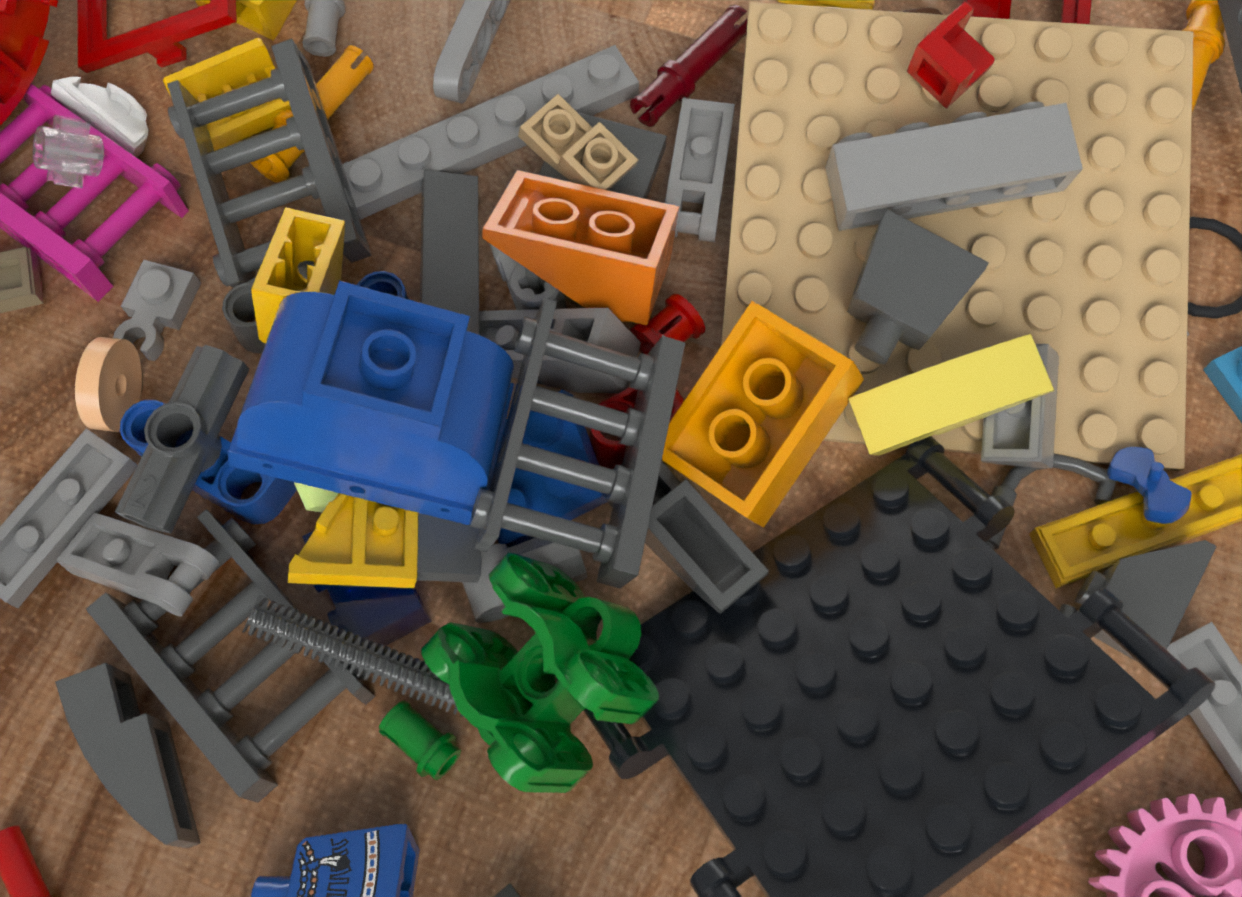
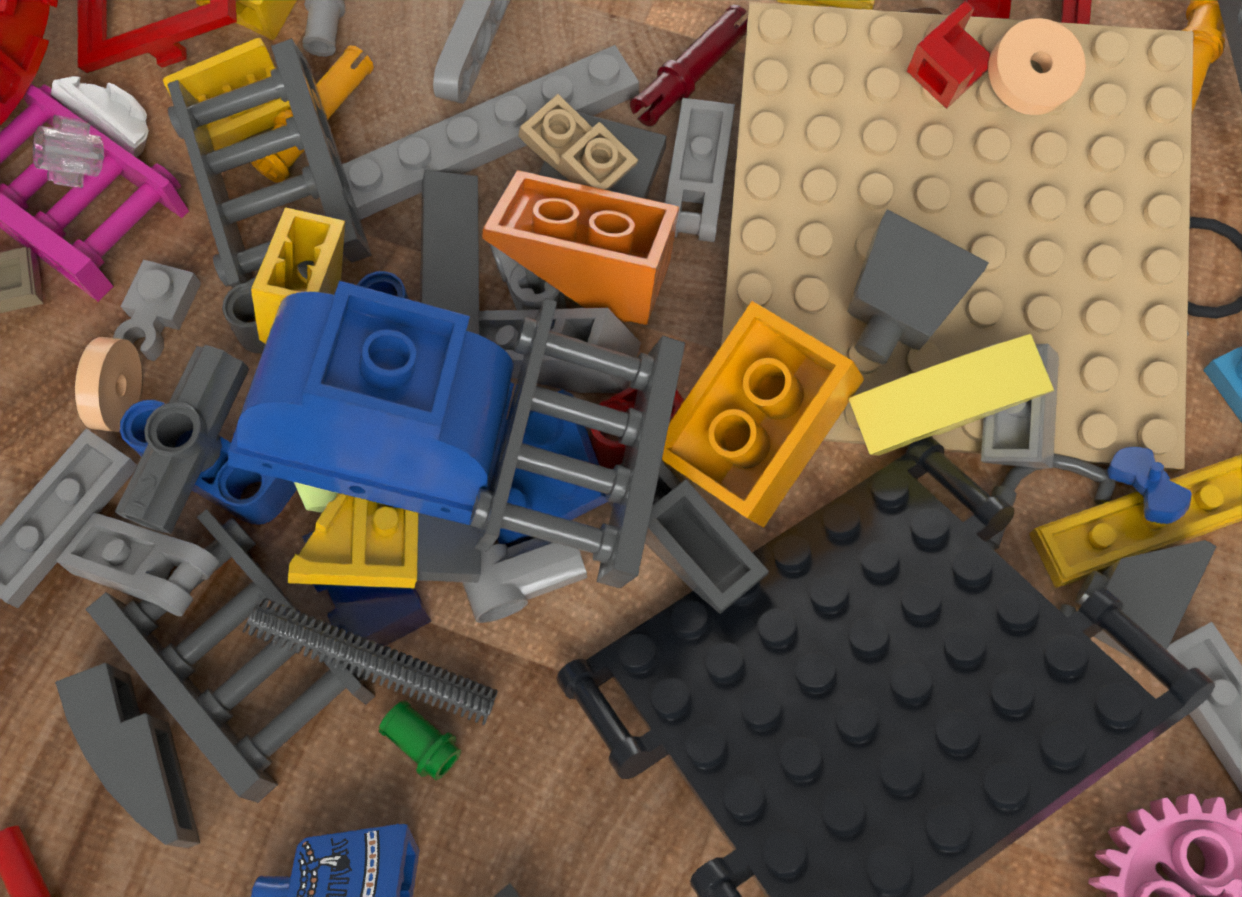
green piece [421,553,659,793] -> none
red bush [630,293,706,355] -> none
light grey brick [825,102,1083,231] -> none
none -> light nougat piece [988,18,1086,115]

